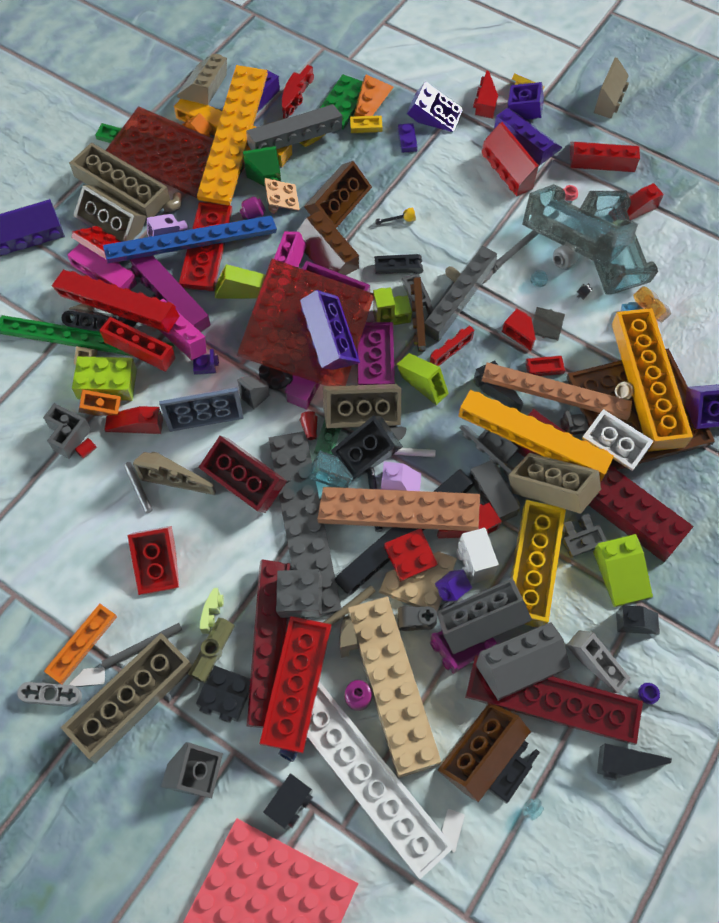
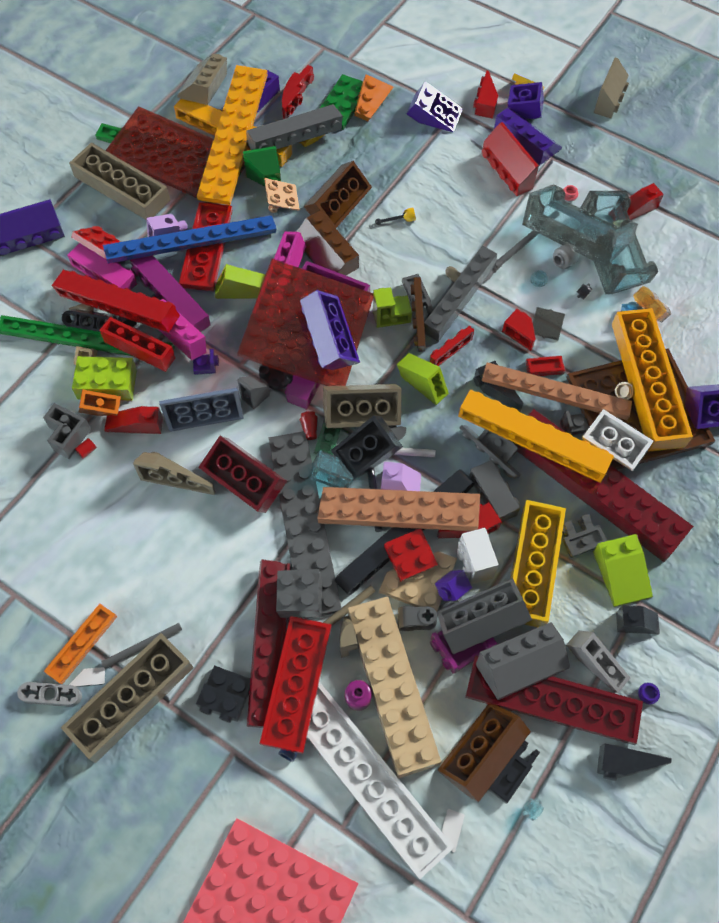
dark tan slope [73,185,147,242] -> none
flat silver bar [124,462,153,513] -> none
red slope [127,526,179,595] -> none
dark grey slope [161,742,223,799] -> none
dark tan arm [163,192,182,213] -> none
orange slope [176,113,213,143] -> none
olive piece [188,617,235,683] -> none
yellowish green slope [200,588,224,634] -> none
magenta head [239,196,266,219] -> none
black brick [263,773,313,831] -> none
yellow plate [350,115,383,133] -> none
magenta plate [357,322,395,385] -> none
black plate [374,254,423,274] -> none
dark purple plate [398,123,418,153] -> none
dark tan brick [508,453,601,513] -> none
red slope [570,141,640,172] -> none

